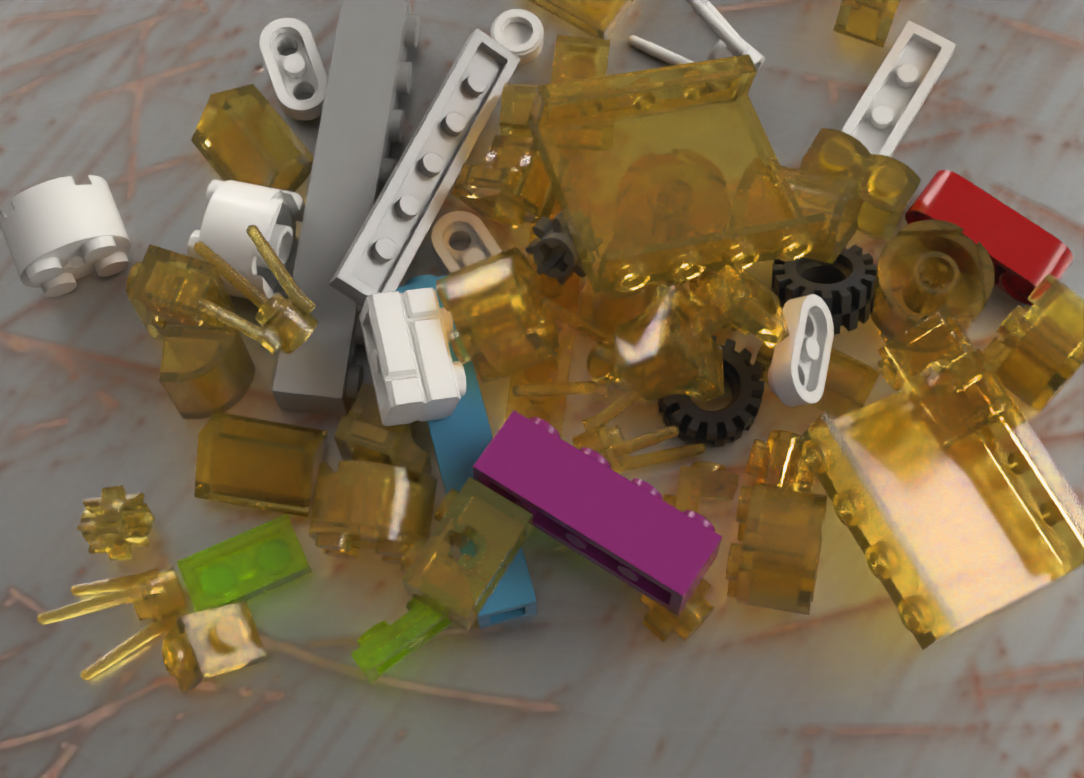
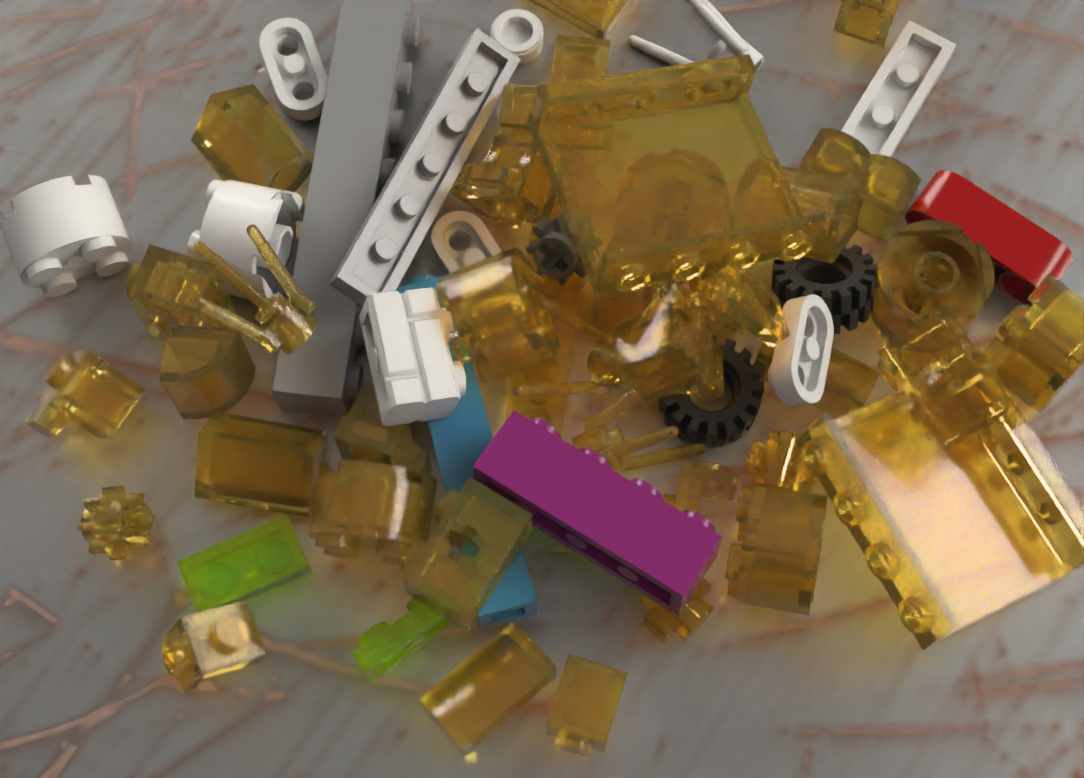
clear yellow plant [37,566,189,680] -> none
none -> clear yellow brick [25,349,145,438]
none -> clear yellow brick [418,622,556,756]
none -> clear yellow brick [546,654,628,757]

